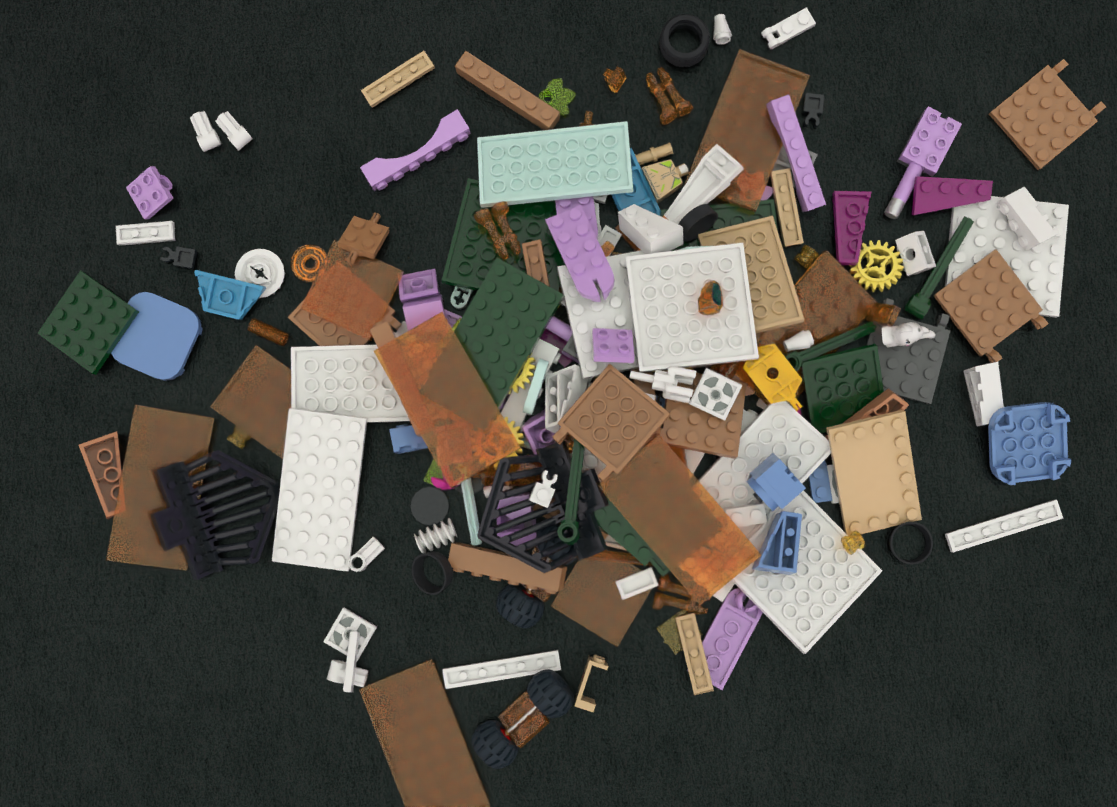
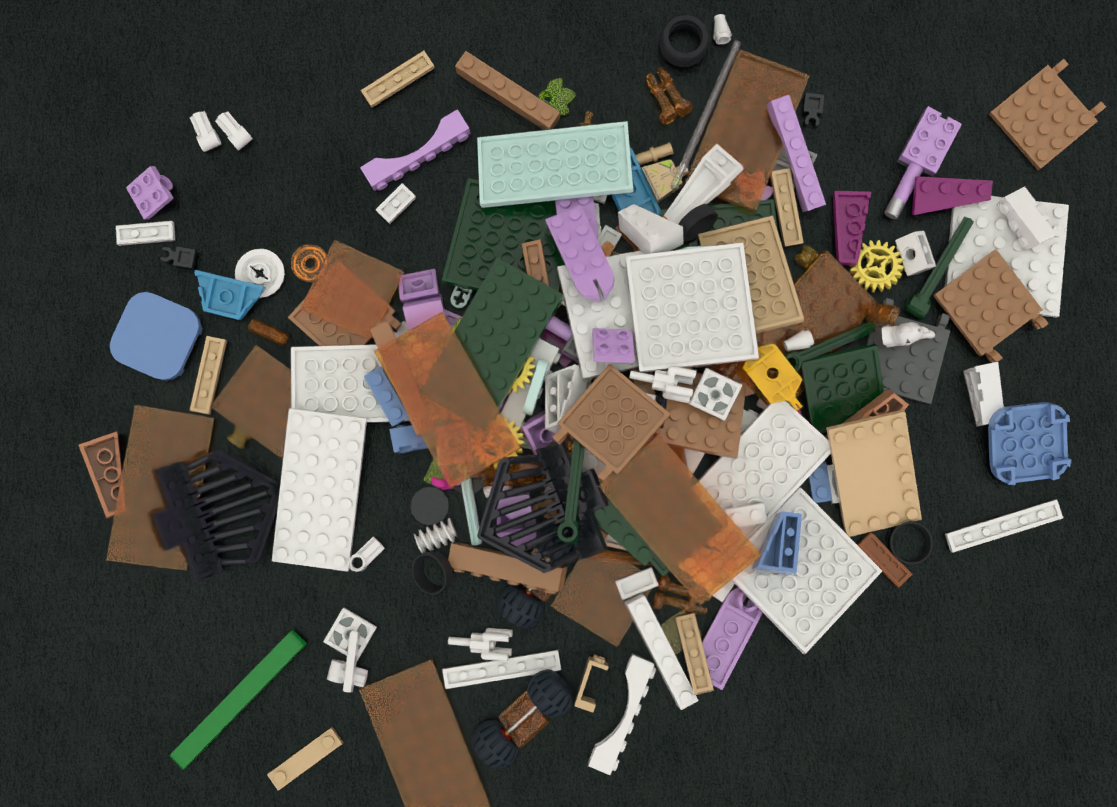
dark green plate [38,270,139,375] -> none
medium nougat plate [338,213,389,264] -> none
clear orange piece [474,201,521,260] -> none
white plate [529,470,558,508] -> none
clear orange tile [603,66,626,93] -> none
clear orange rock [697,280,723,315] -> none
medium blue piece [746,453,806,511] -> none
white plate [761,7,816,49] -> none
clear yellow wheel [841,530,866,555] -> none
none -> green beam [170,630,307,770]
none -> tan plate [190,336,227,415]
none -> tan plate [267,727,343,791]
none -> medium blue plate [364,367,409,427]
none -> white plate [376,183,416,224]
none -> white plant [448,628,513,661]
none -> white arch [588,653,656,775]
none -> white brick [624,593,698,710]
none -> clear piece [670,40,741,189]
none -> dark orange plate [857,532,912,588]

